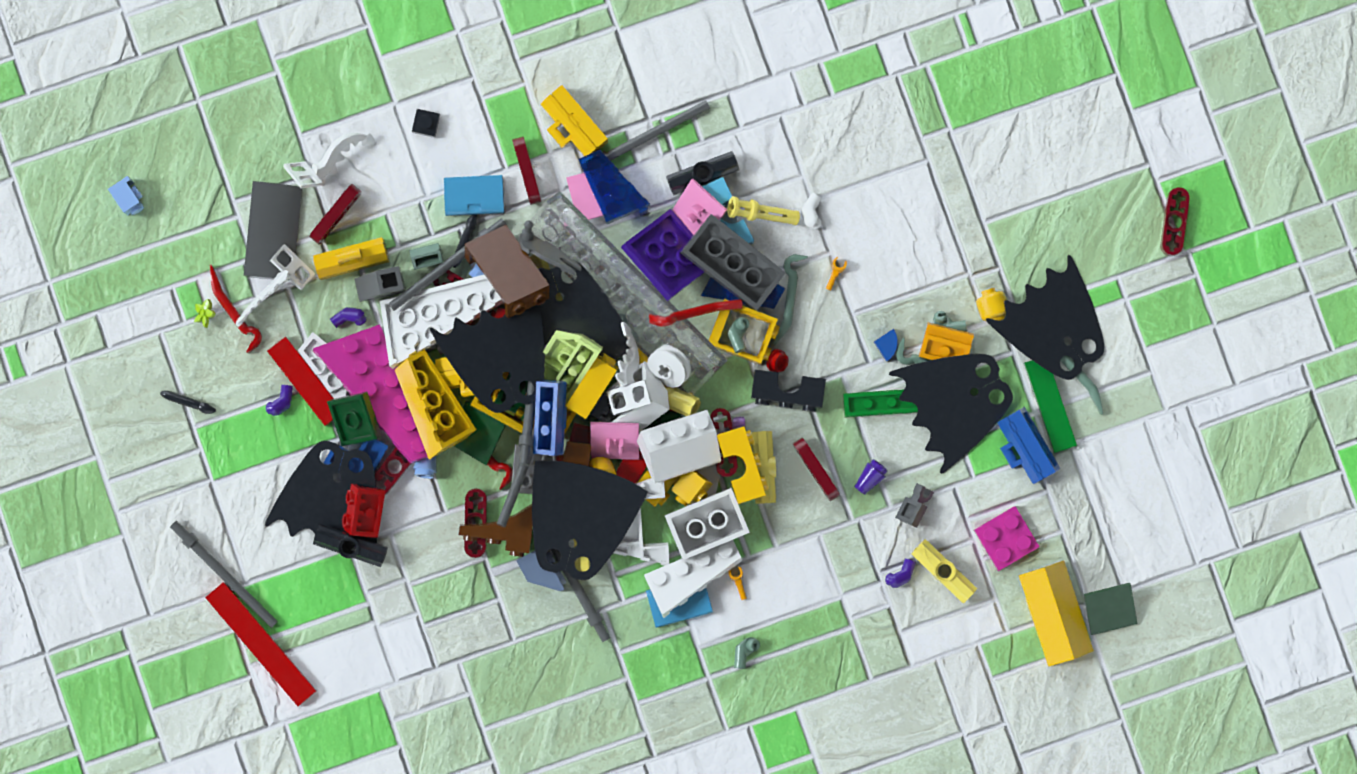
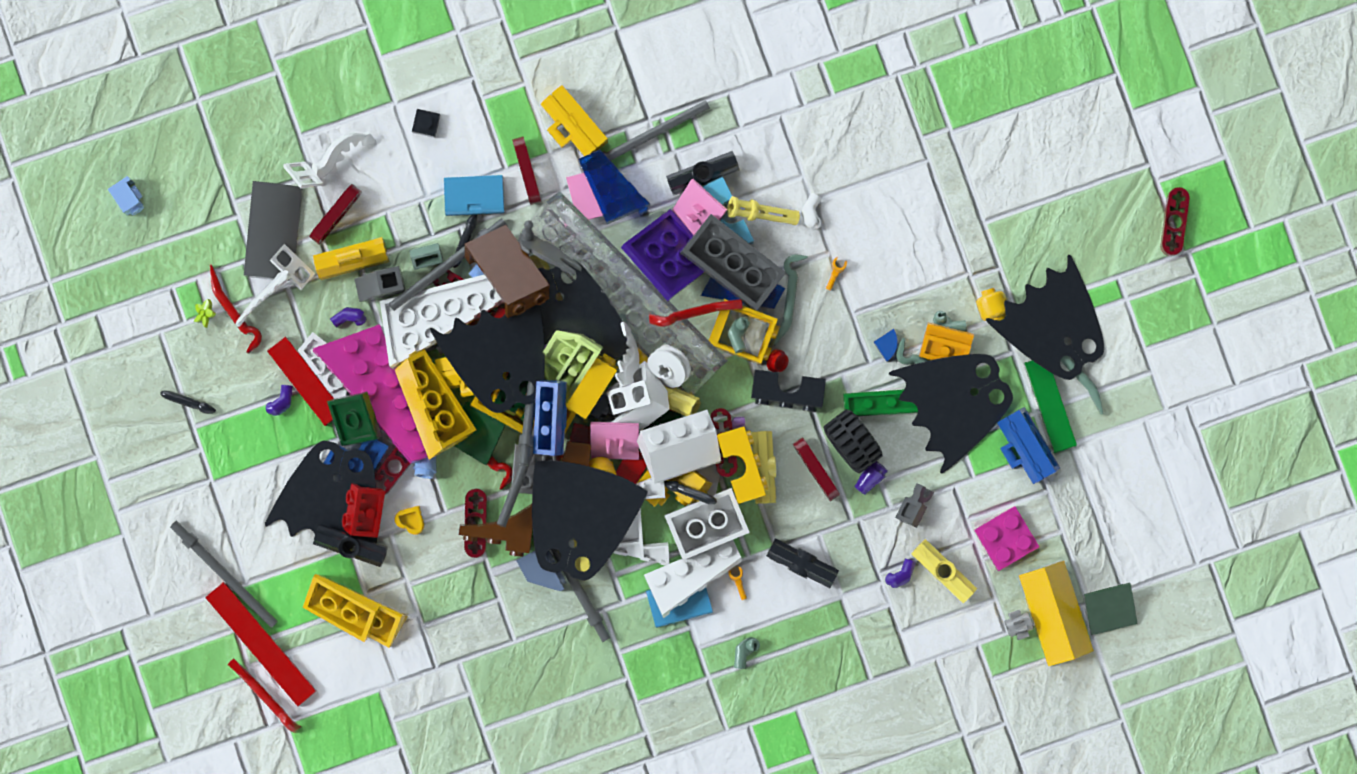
none -> red piece [228,658,301,733]
none -> yellow slope [303,574,408,648]
none -> yellow tile [394,506,425,535]
none -> black piece [664,480,717,505]
none -> black piece [766,538,839,589]
none -> black tyre [823,409,883,474]
none -> light grey gear [1004,610,1033,640]

